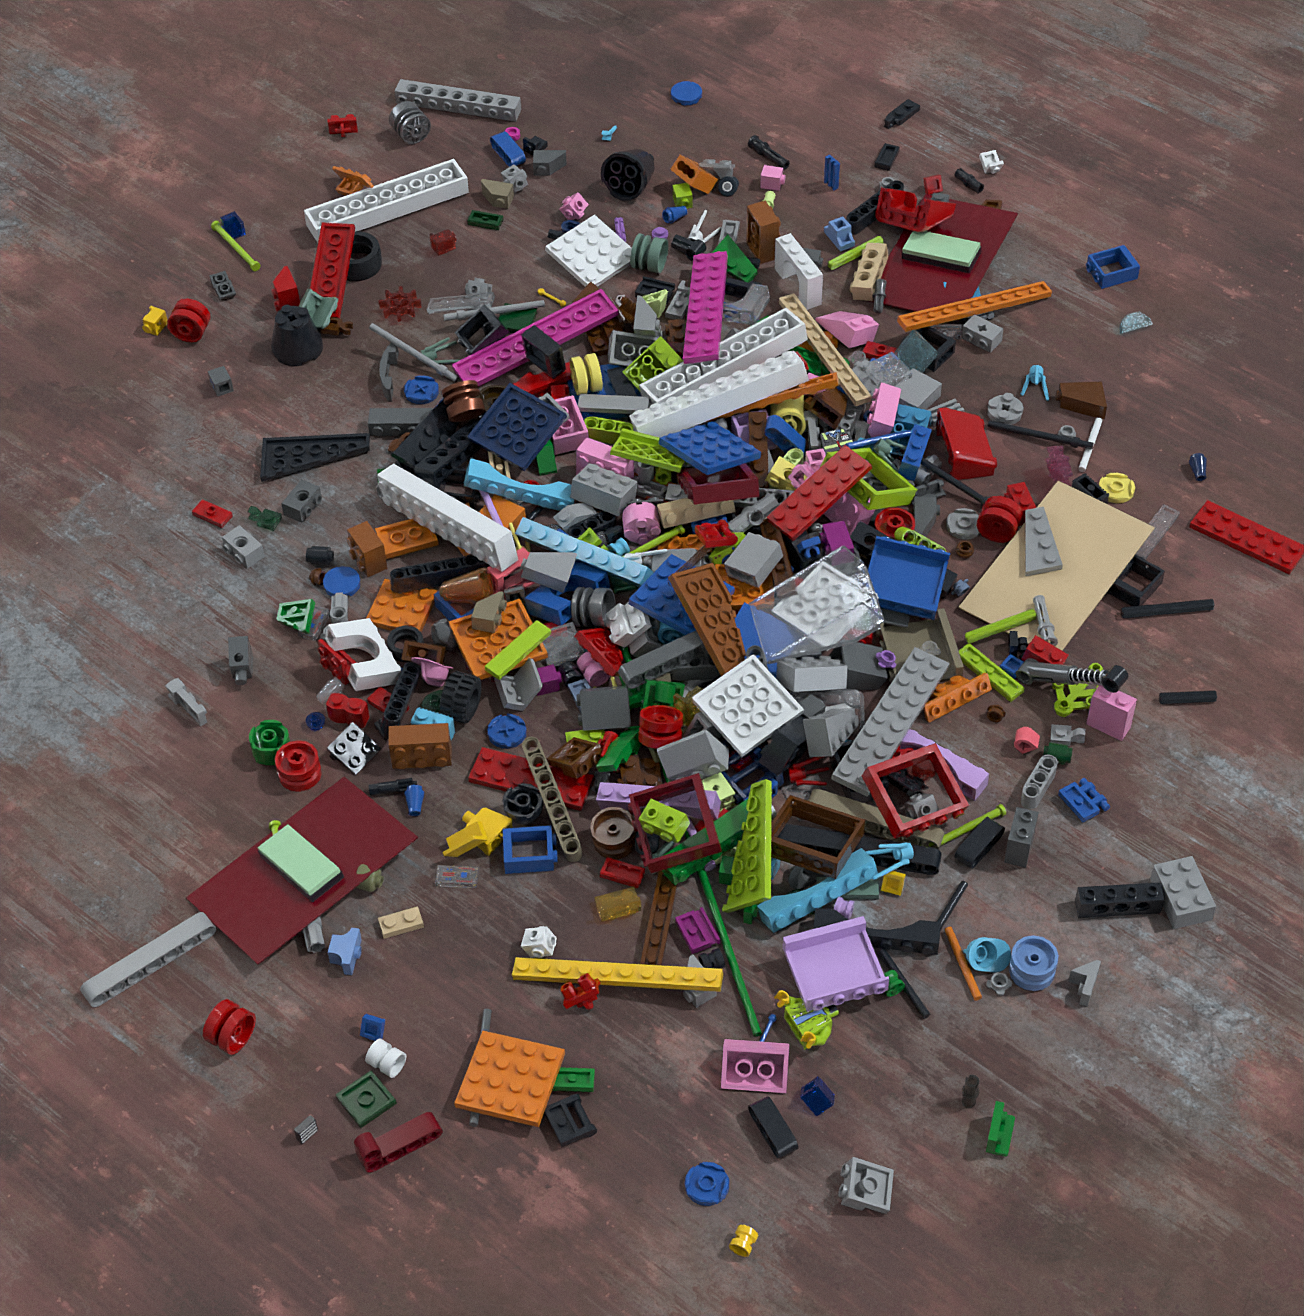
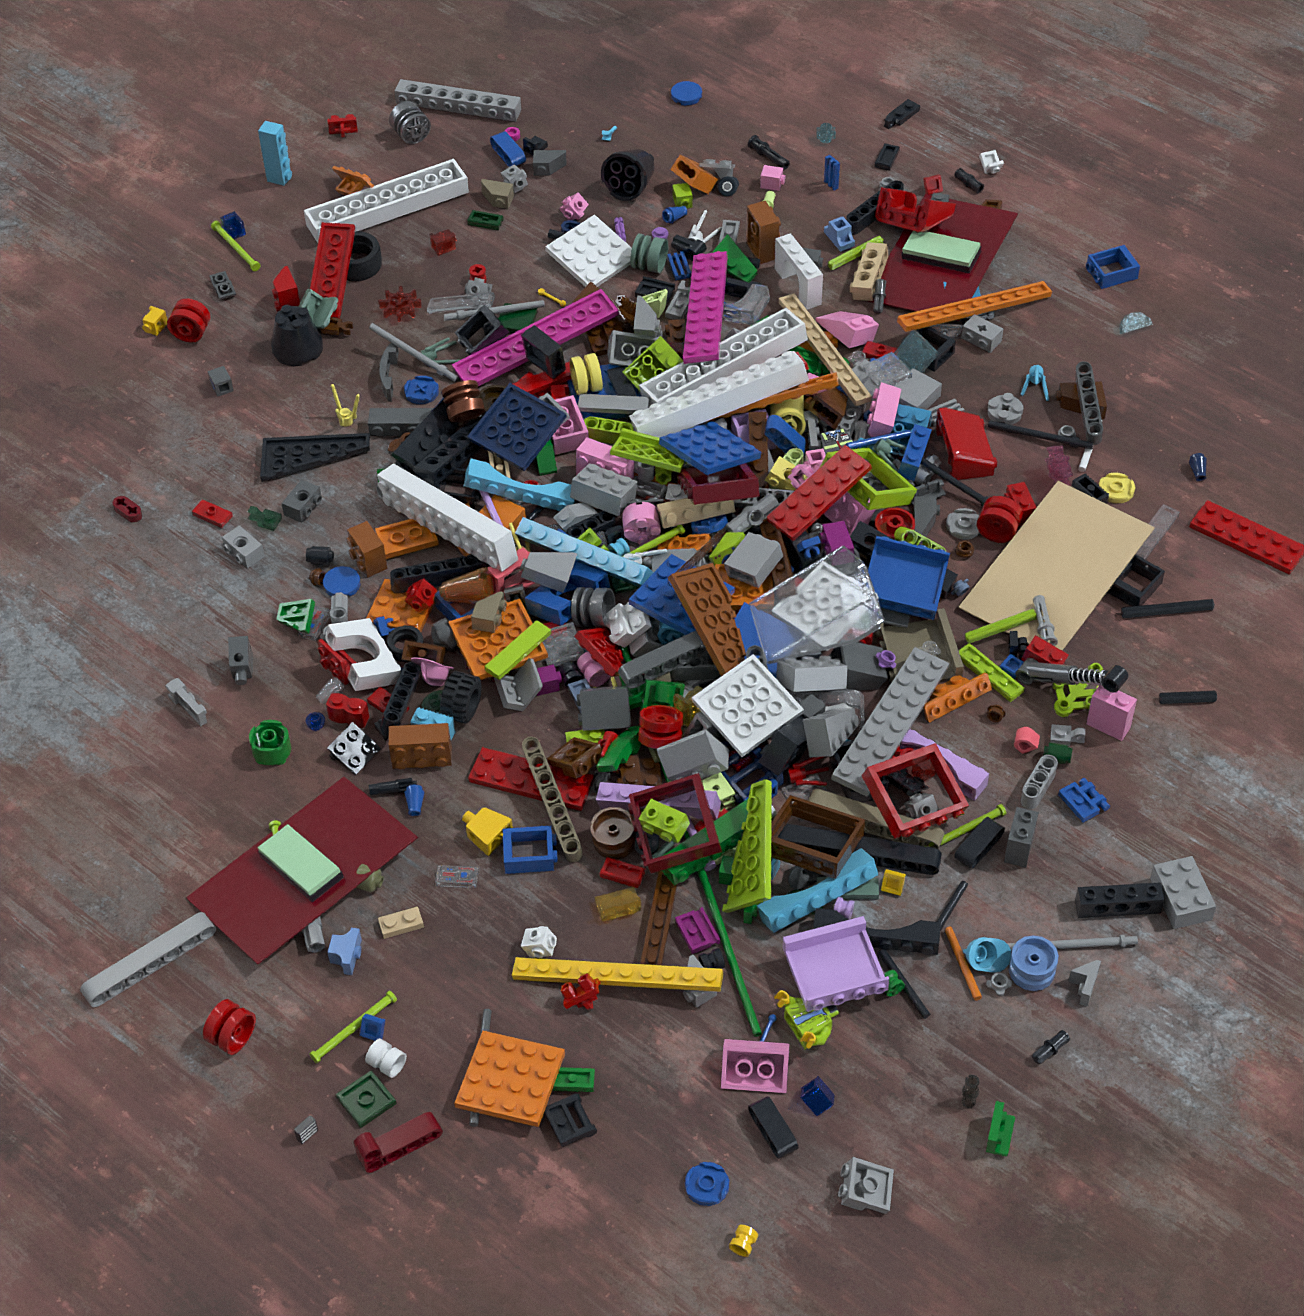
red wheel [275,740,322,792] -> none
yellow panel [443,821,488,857] -> none
blue tile [488,714,527,749] -> none
black cylinder [502,783,543,825] -> none
red plate [695,520,738,548] -> none
medium azure plant [866,842,914,880] -> none
light grey wing [1025,507,1063,576] -> none
none -> dark red beam [112,496,142,522]
none -> medium azure brick [258,121,292,186]
none -> lime bar [309,991,397,1063]
none -> light yellow plant [331,384,360,427]
none -> blue tile [373,616,395,638]
none -> red brick [405,578,437,612]
none -> red wheel [469,264,487,283]
none -> blue tile [667,251,691,280]
none -> clear light blue gear [816,123,836,143]
none -> light grey bar [1007,935,1138,952]
none -> black axle [1032,1030,1070,1064]
none -> dark grey beam [1075,361,1103,445]

